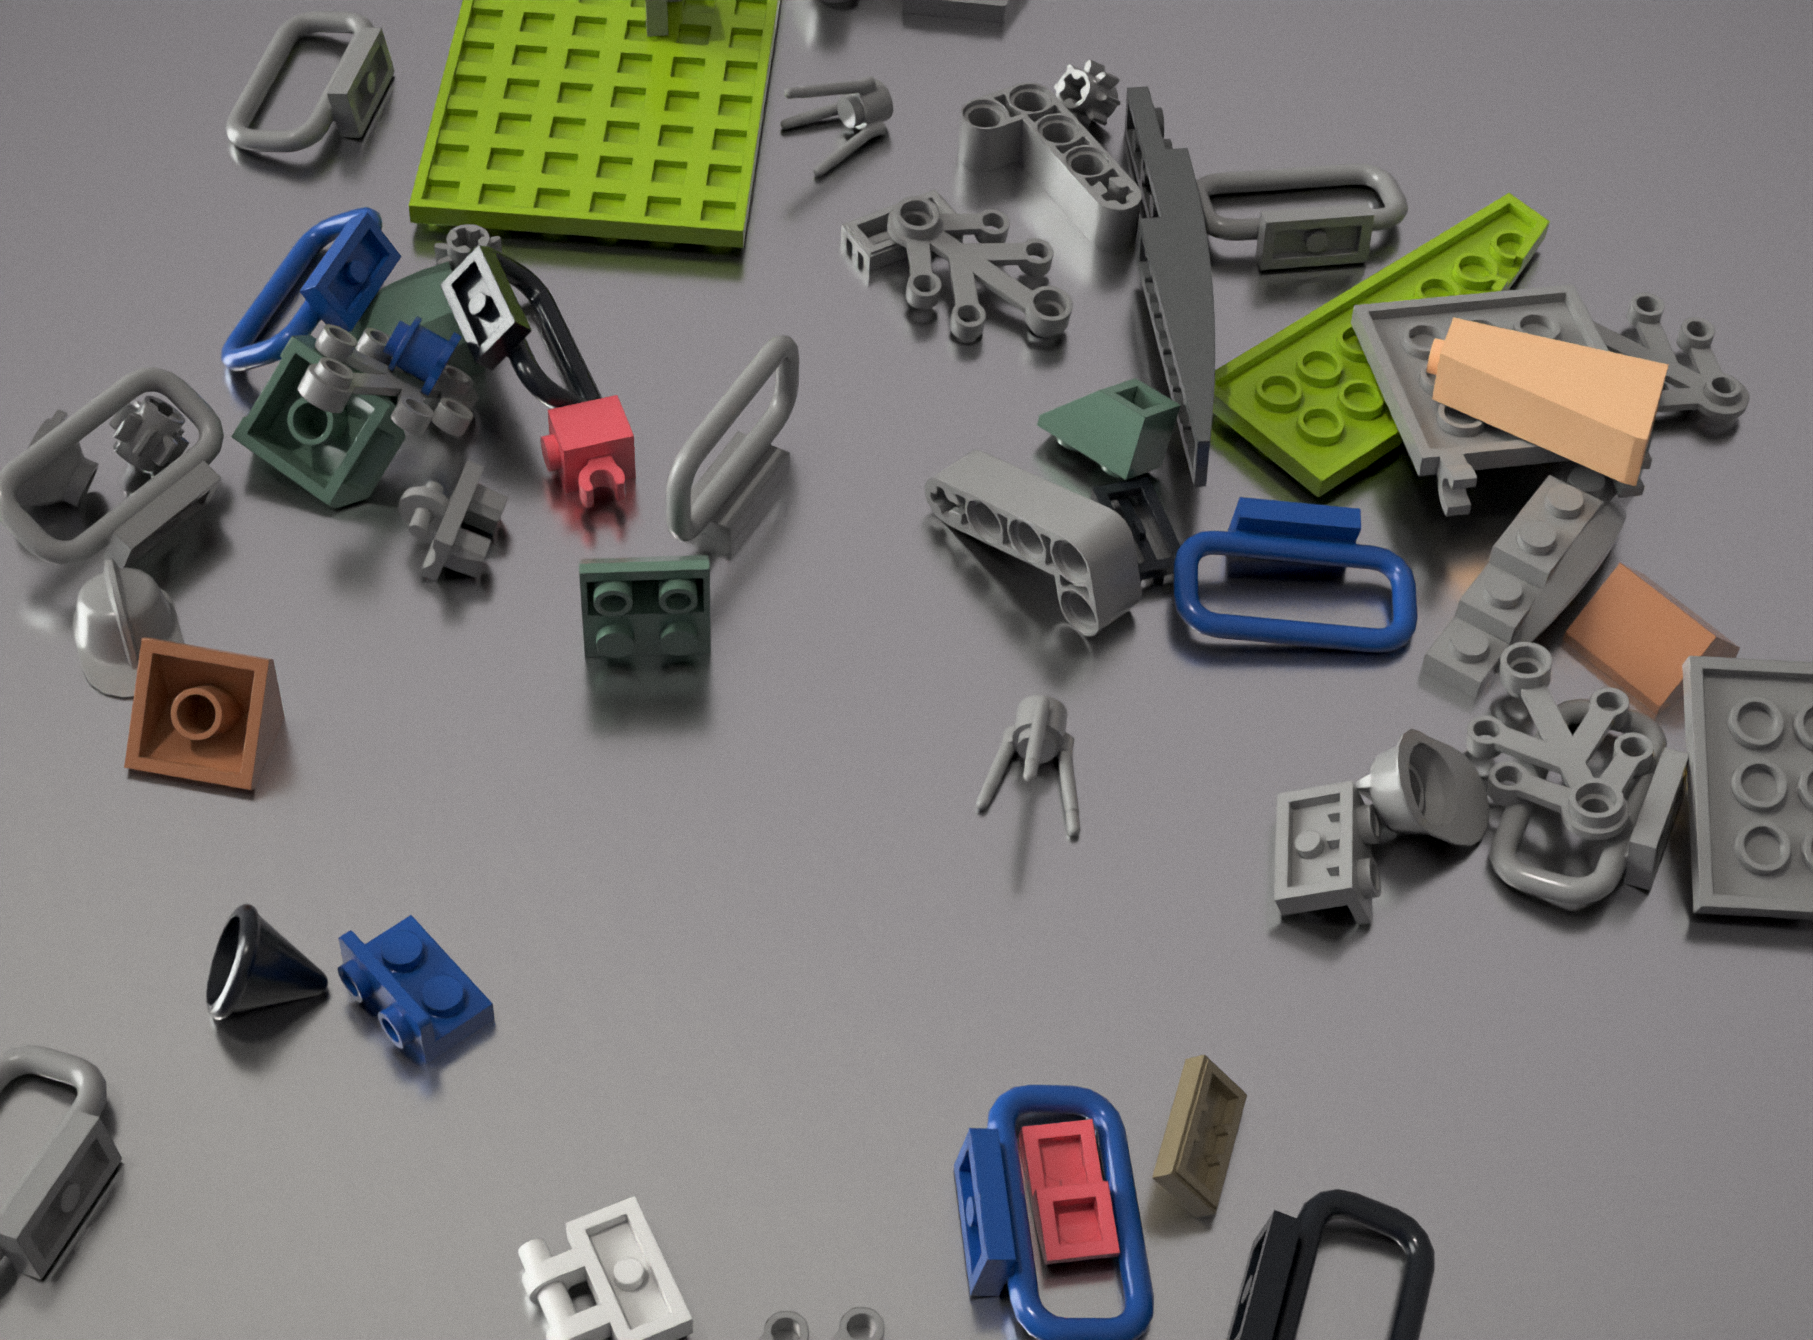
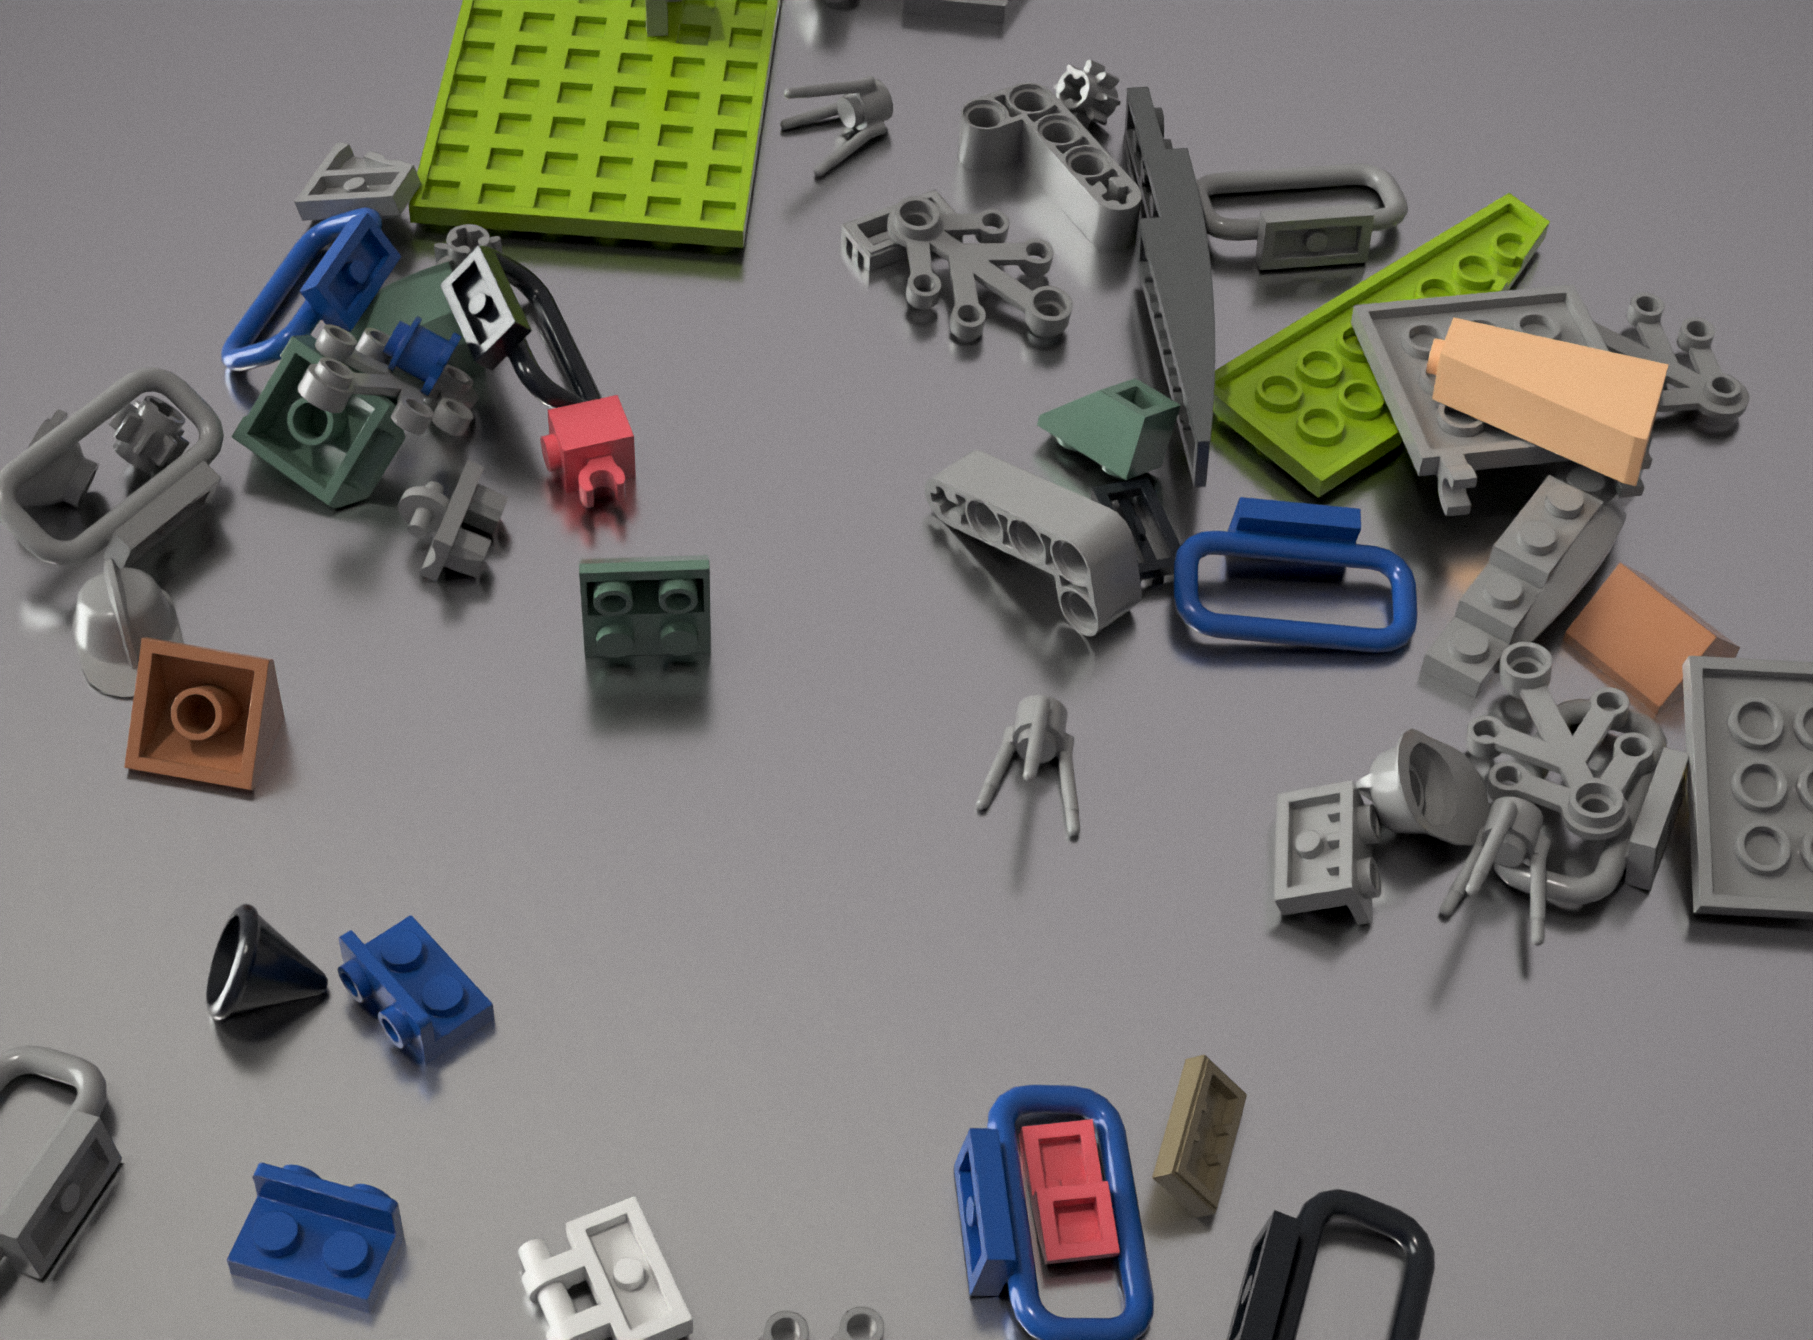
light grey bar [225,11,395,152] -> none
light grey bar [665,335,800,546] -> none
none -> blue bracket [227,1163,404,1314]
none -> light grey wing [294,143,421,221]
none -> light grey plant [1440,797,1551,946]

